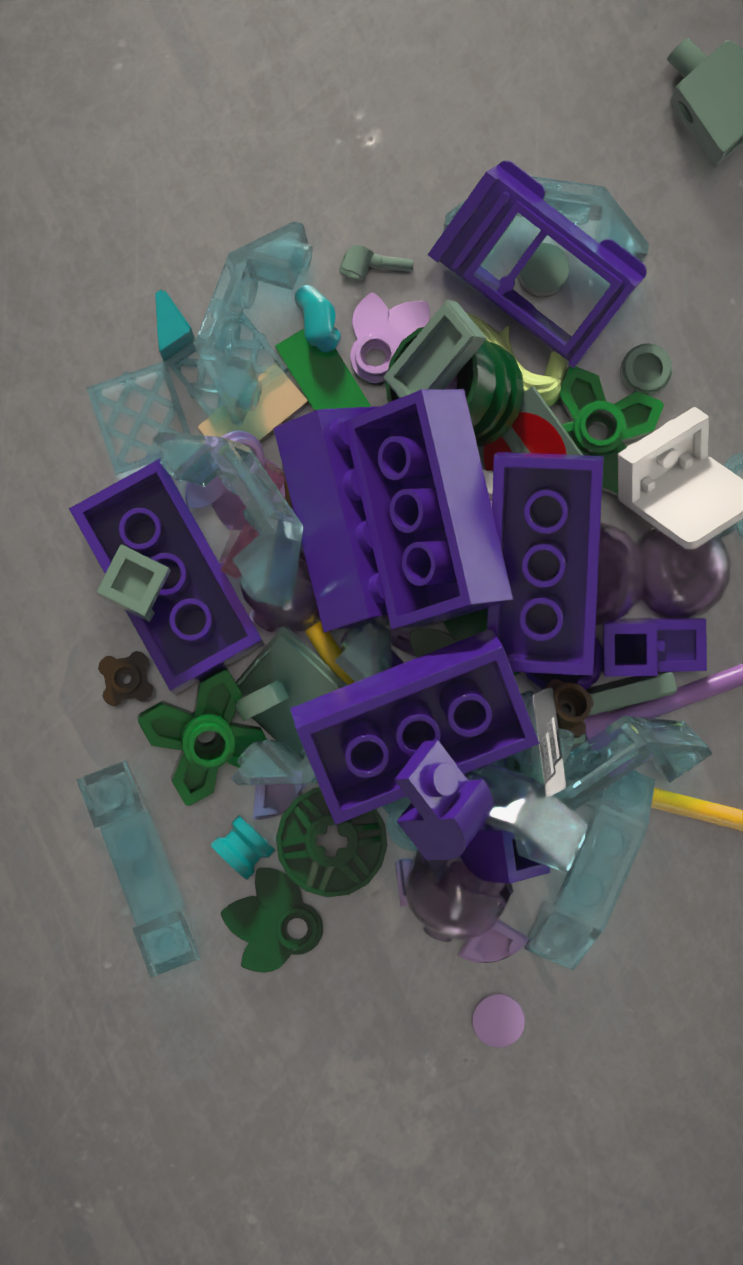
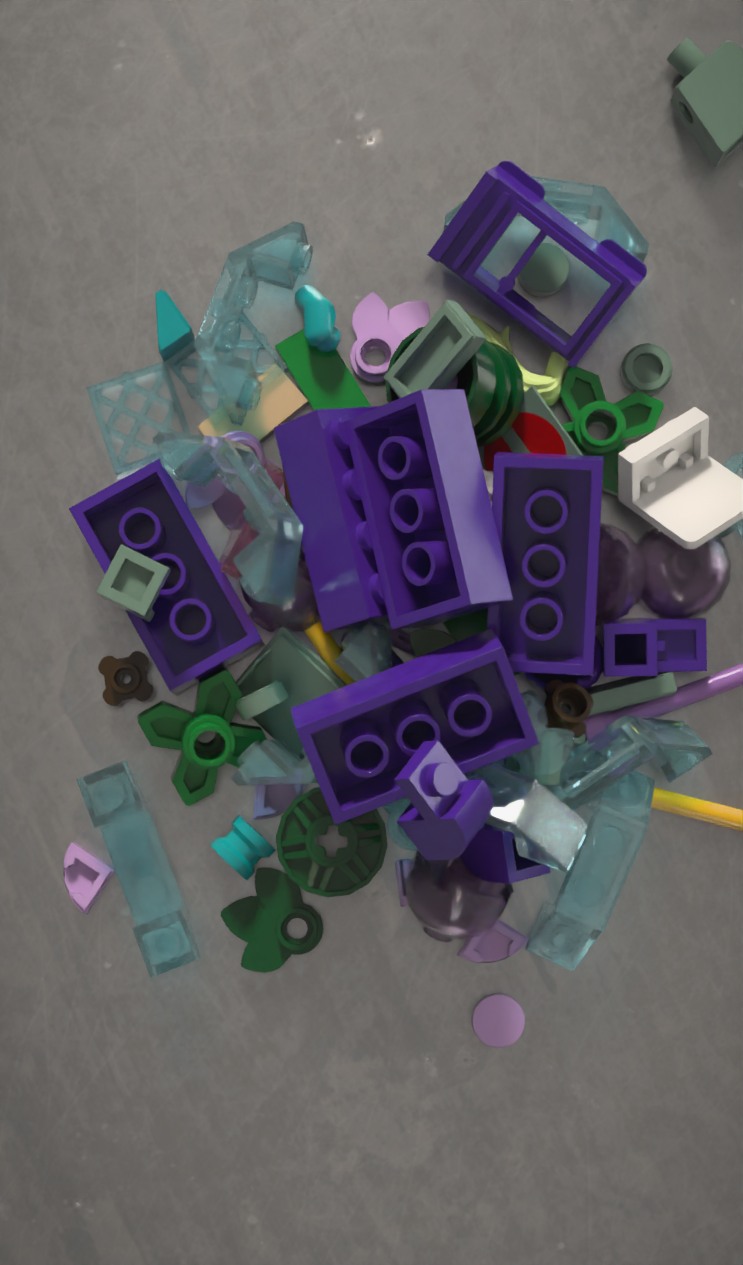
sand green hand [339,245,413,281] -> none
sticker [533,688,566,797] -> none
none -> lavender tile [64,842,116,914]

